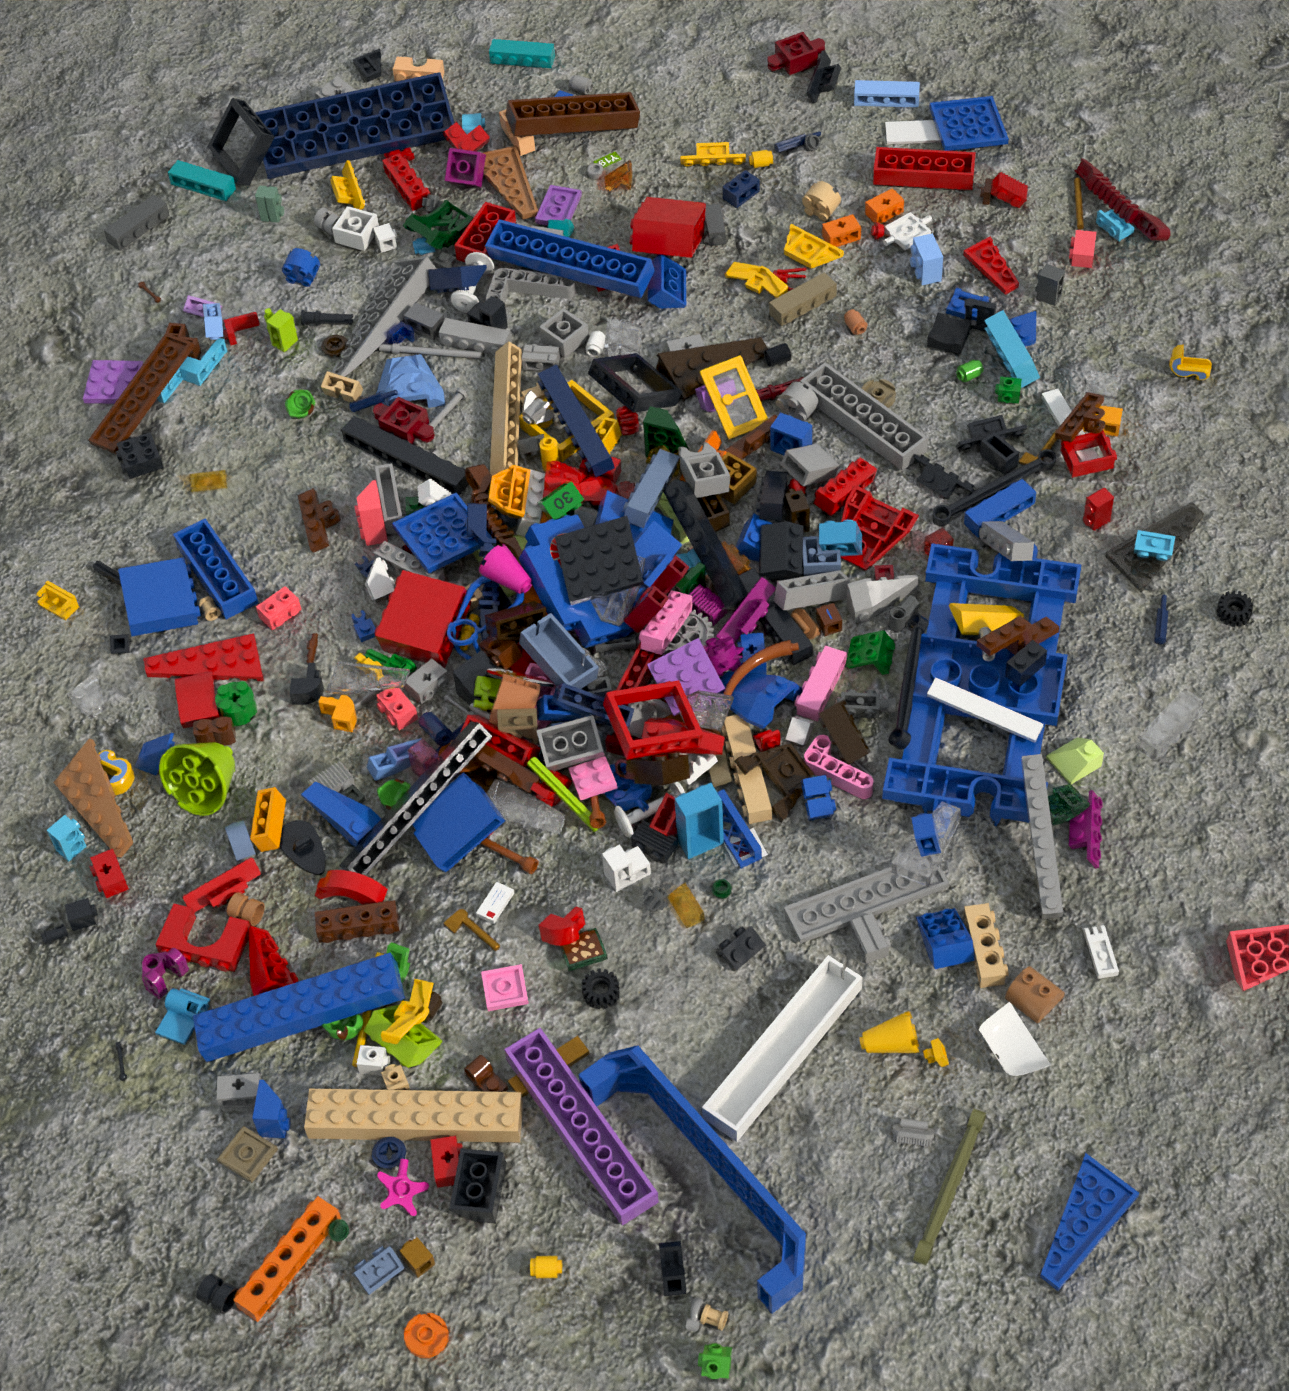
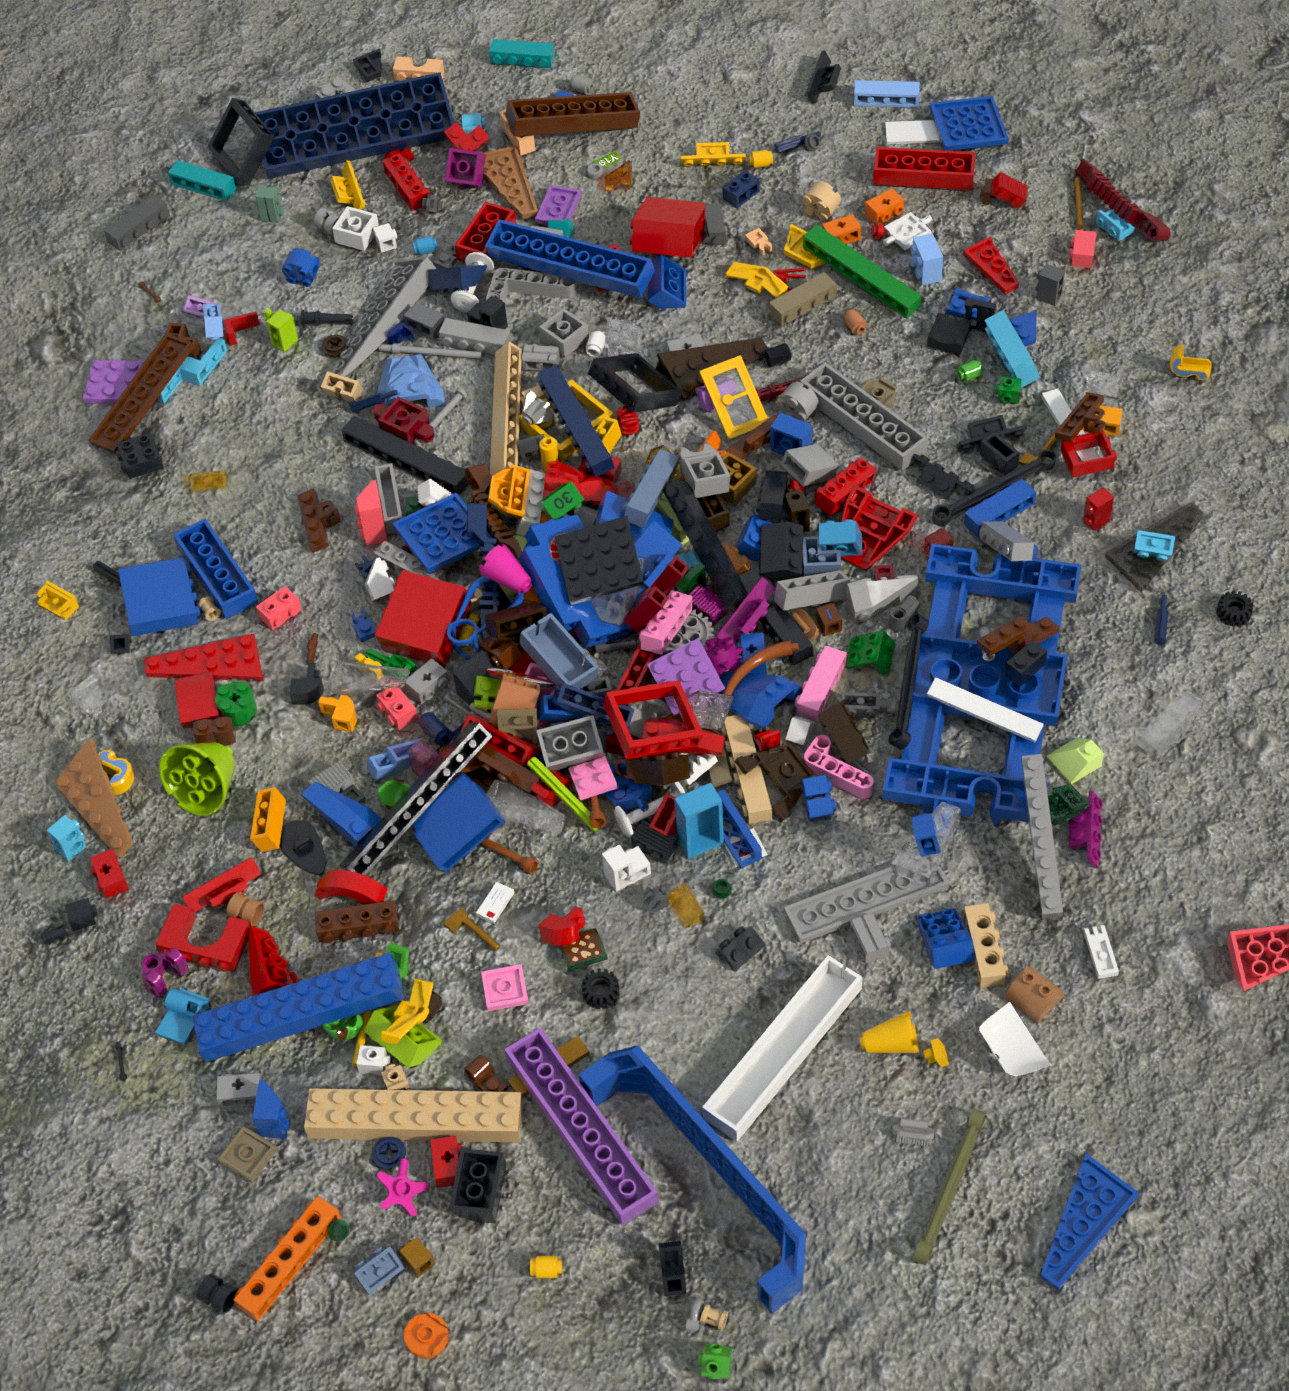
blue slope [134,733,175,776] -> none
sand blue brick [225,820,256,861] -> none
bright green hair [285,389,316,418] -> none
dark green fence [403,200,473,249] -> none
dark green wedge [643,406,690,465] -> none
dark red brick [767,32,825,75] -> none
yellow slope [948,603,1024,635] -> none
none -> light nougat plate [745,228,772,255]
none -> green brick [803,225,922,319]

